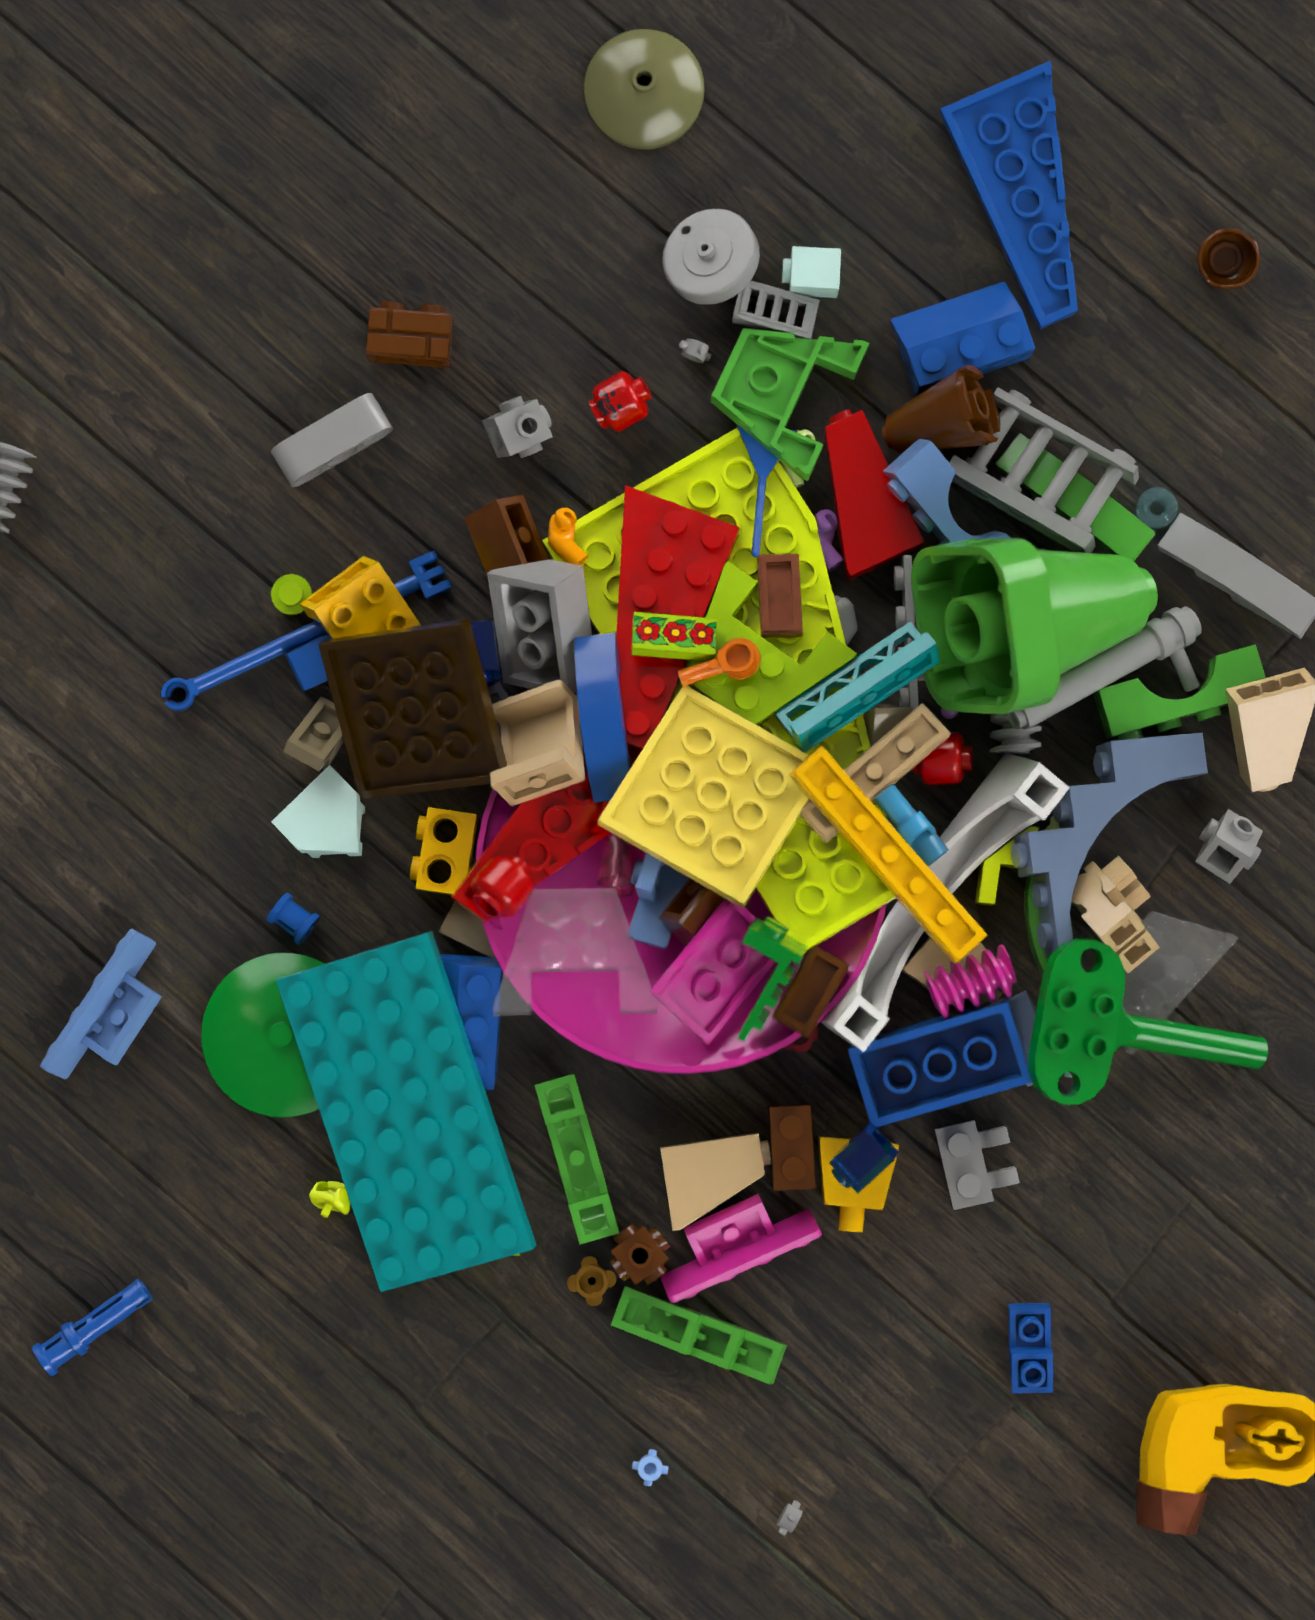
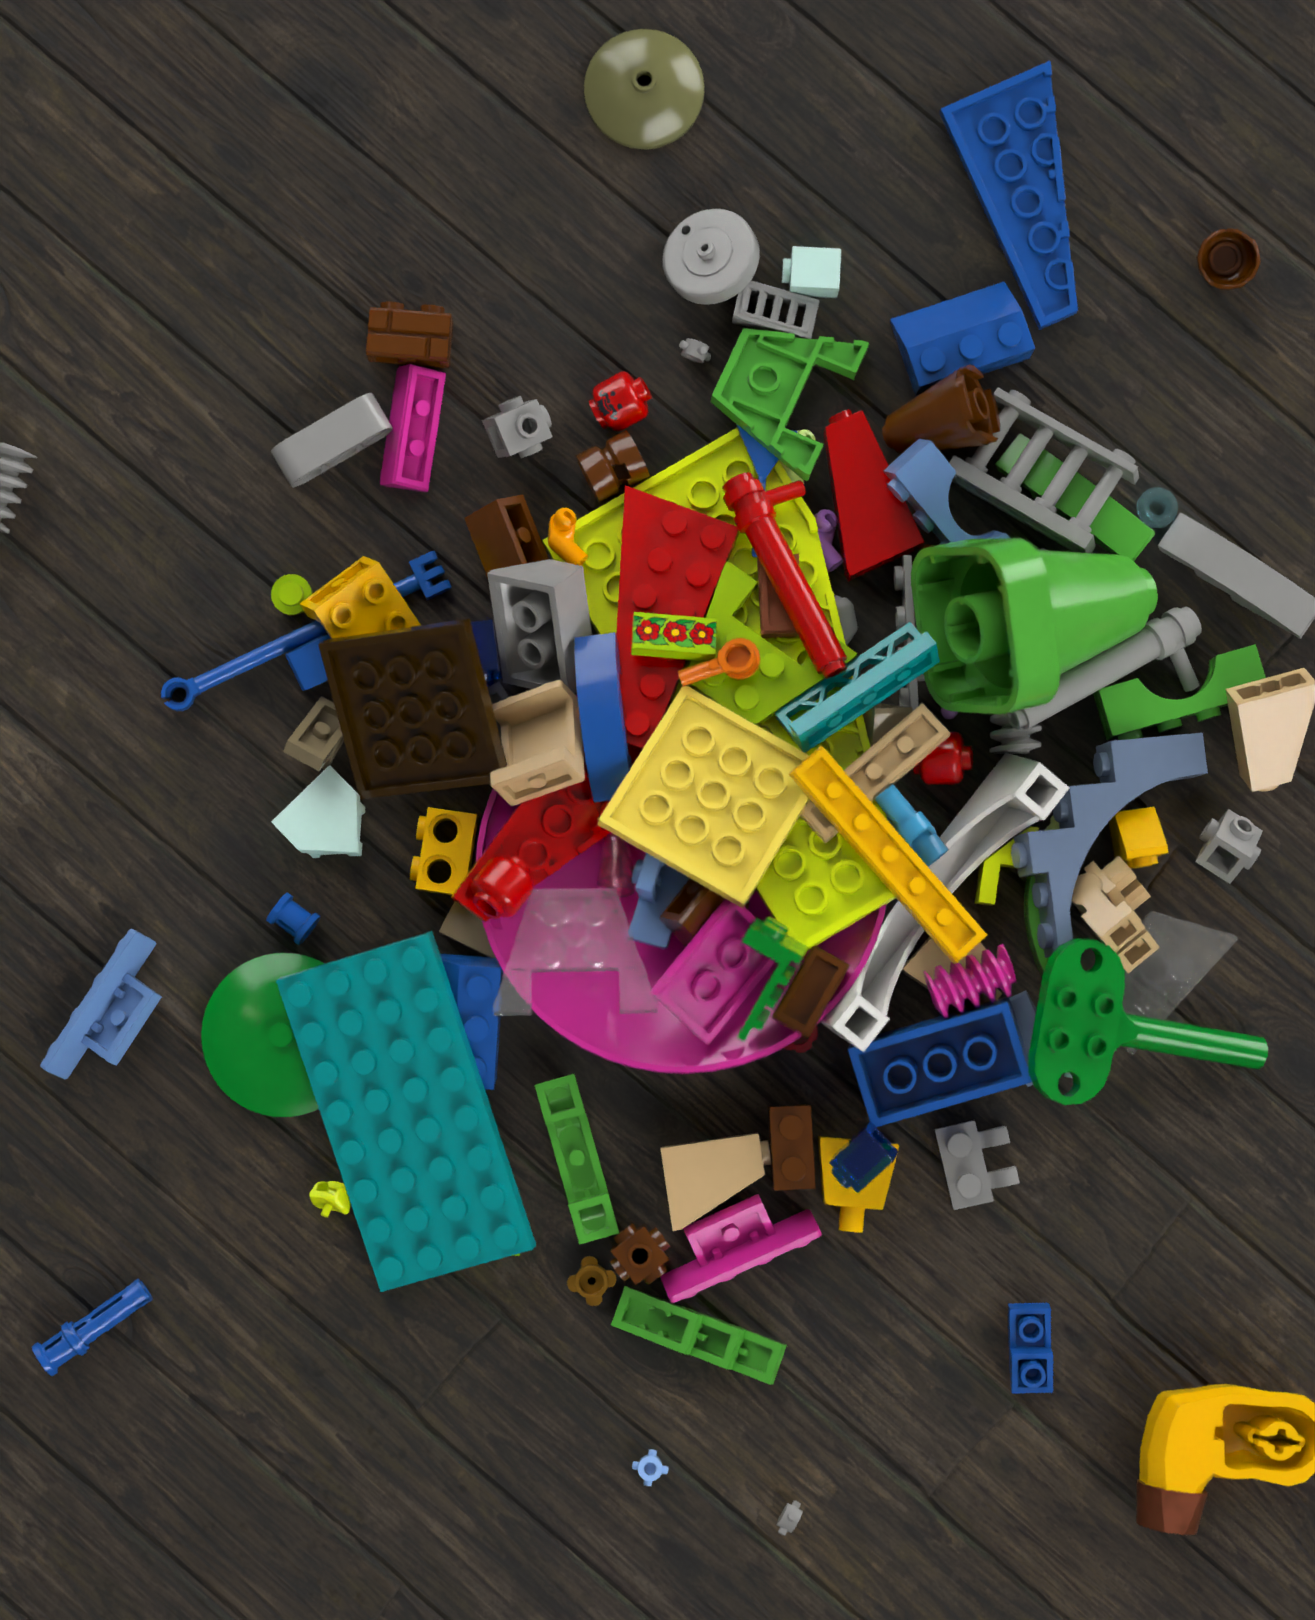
none -> dark pink slope [380,364,446,492]
none -> reddish brown wheel [575,430,650,503]
none -> red cylinder [722,472,847,679]
none -> yellow slope [1109,807,1168,869]

